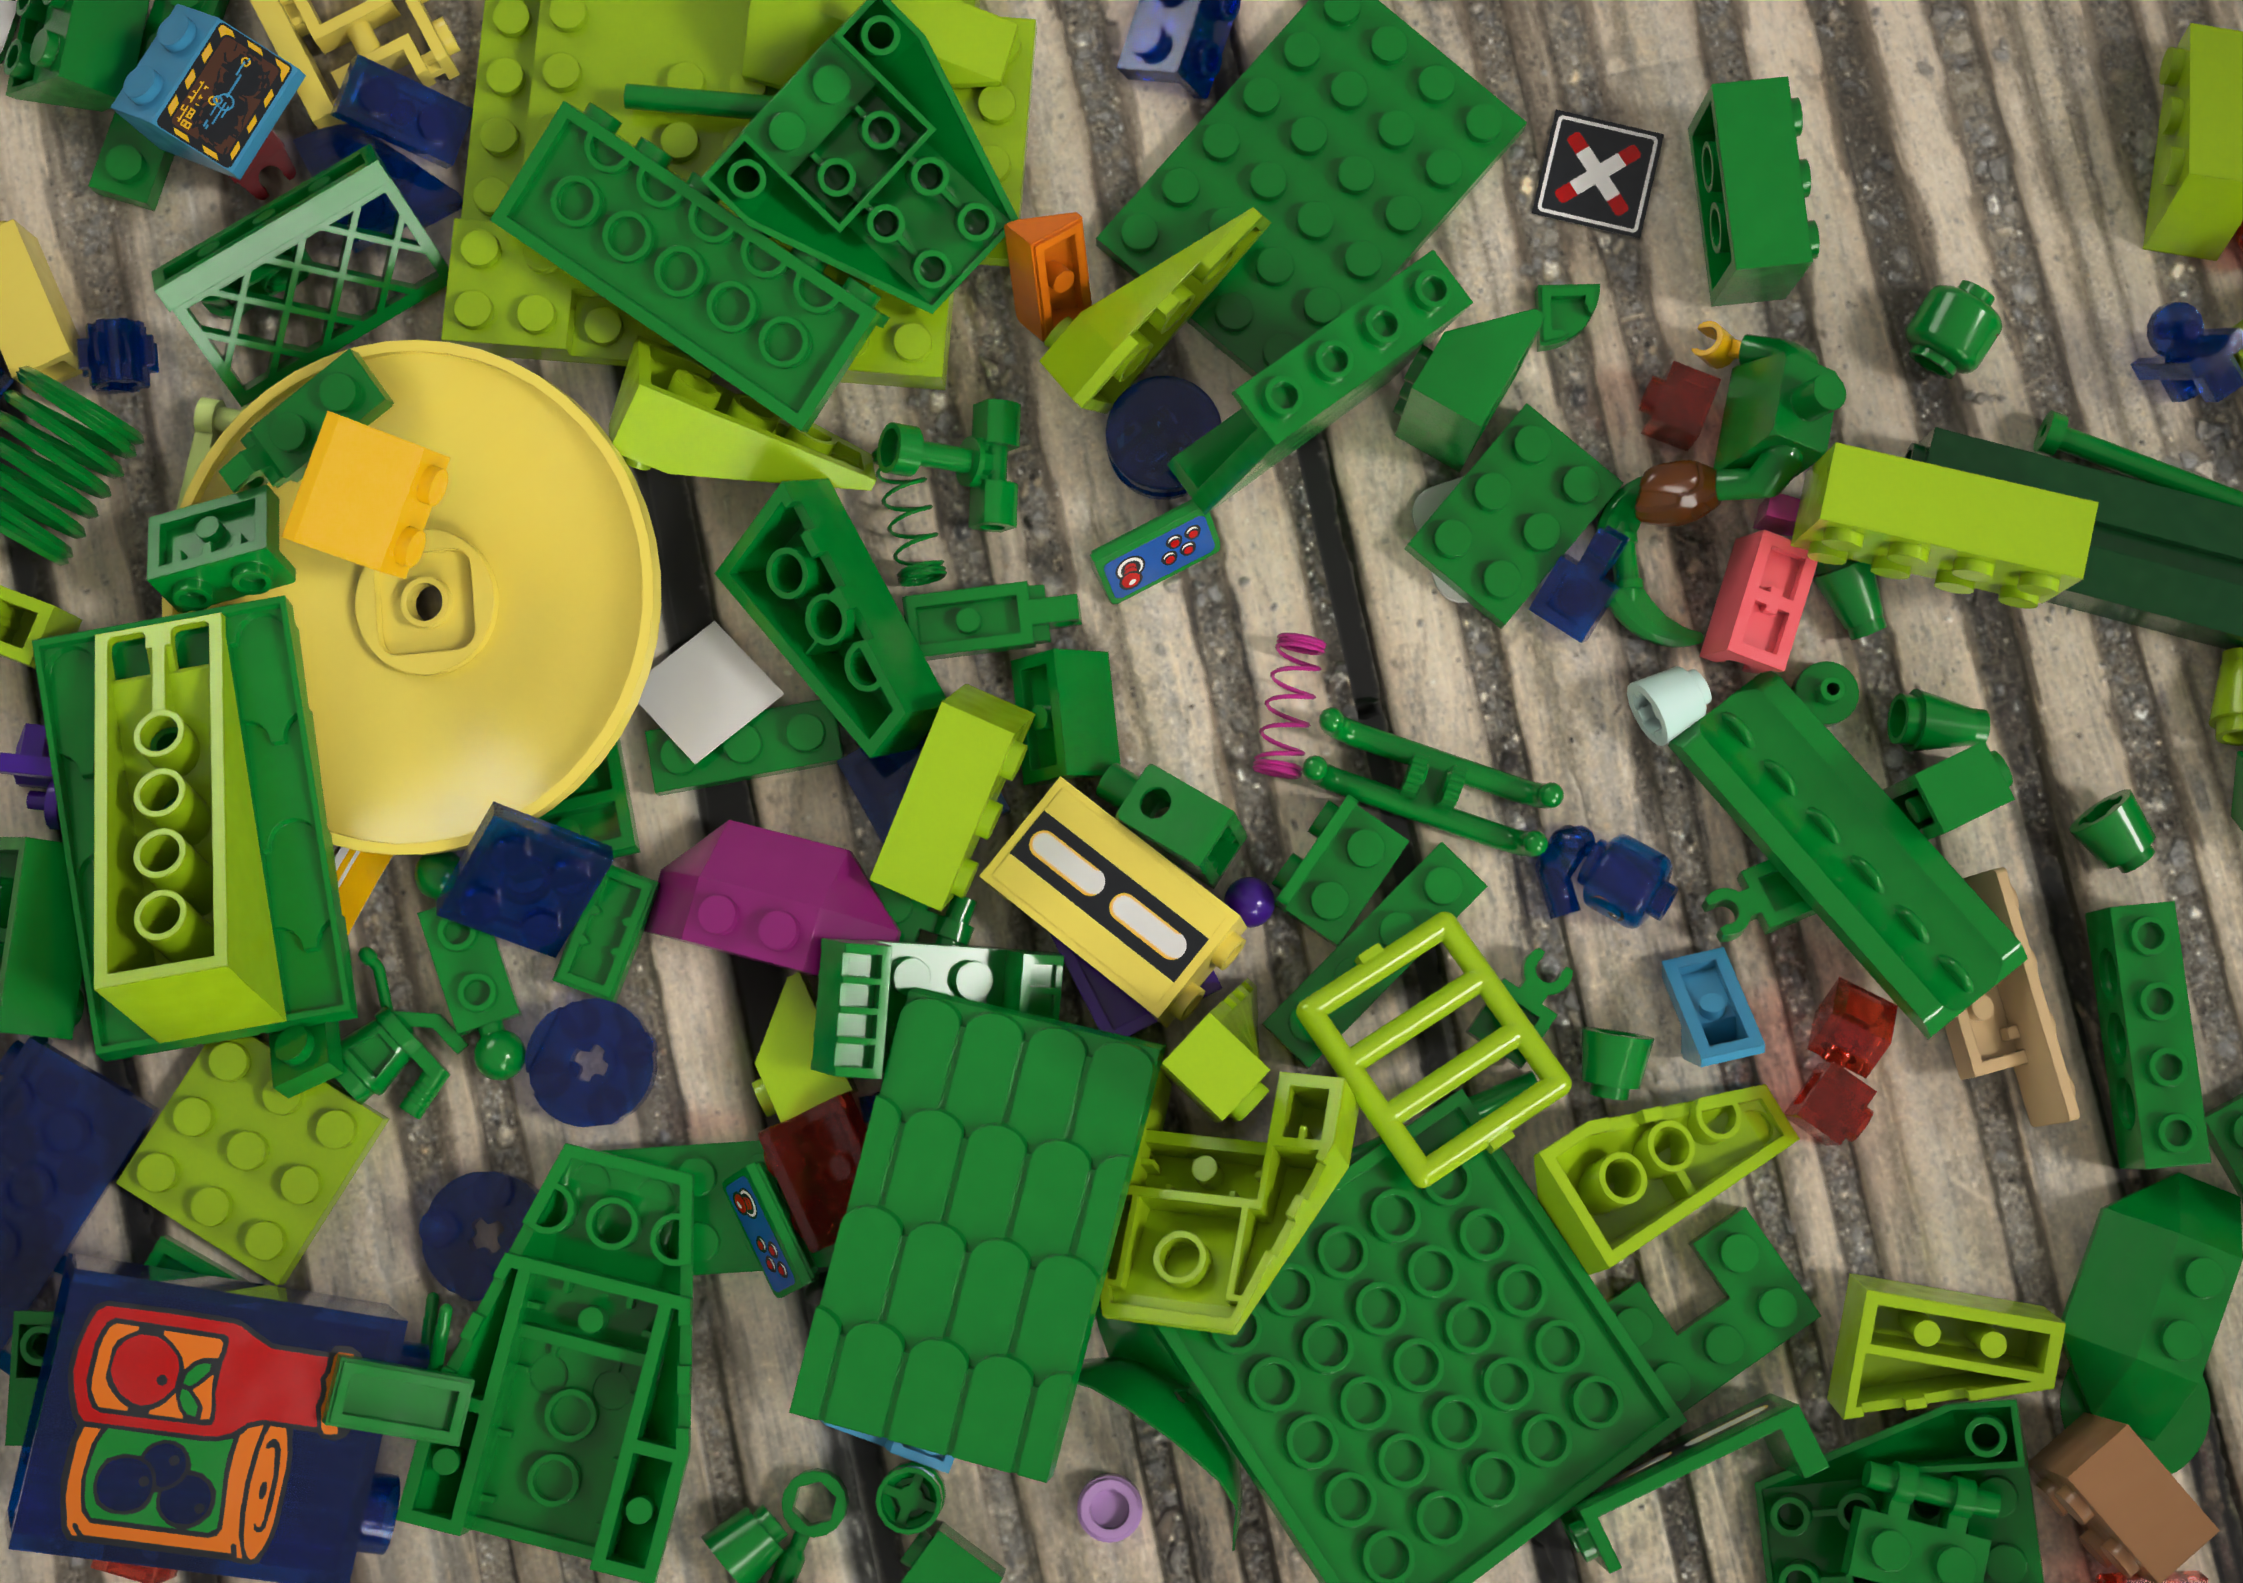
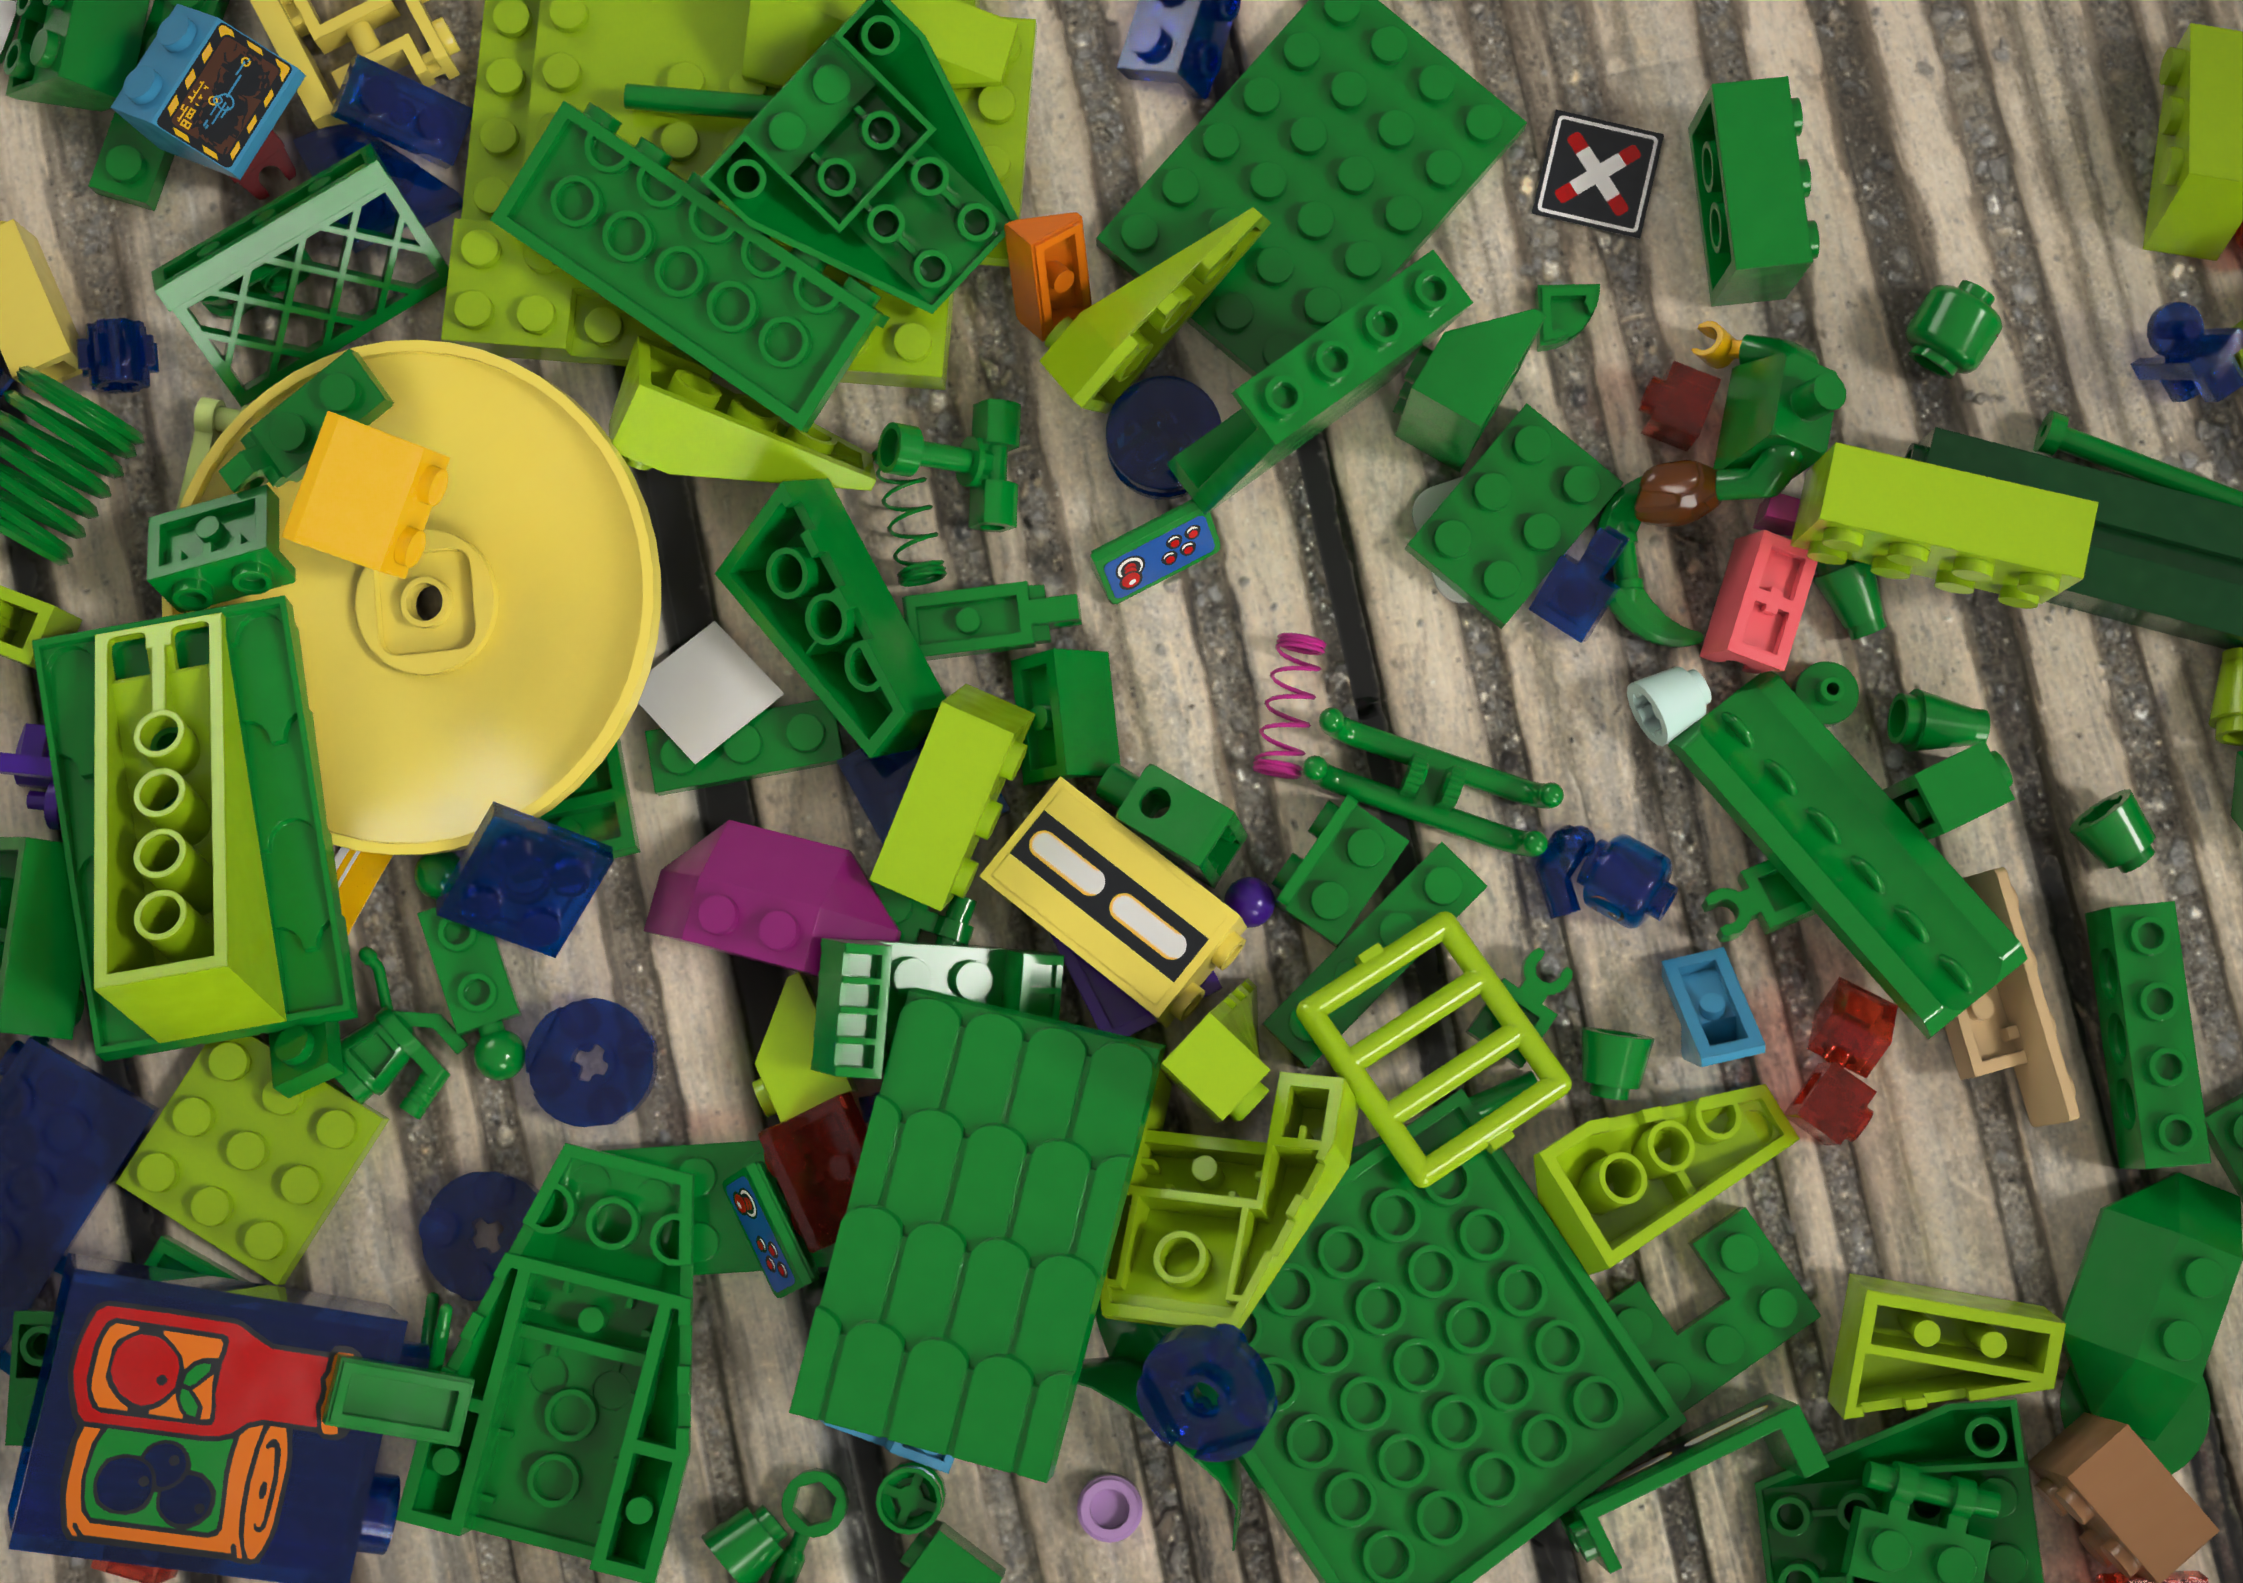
green plate [552,860,661,1003] -> none
none -> clear blue plate [1136,1323,1278,1462]

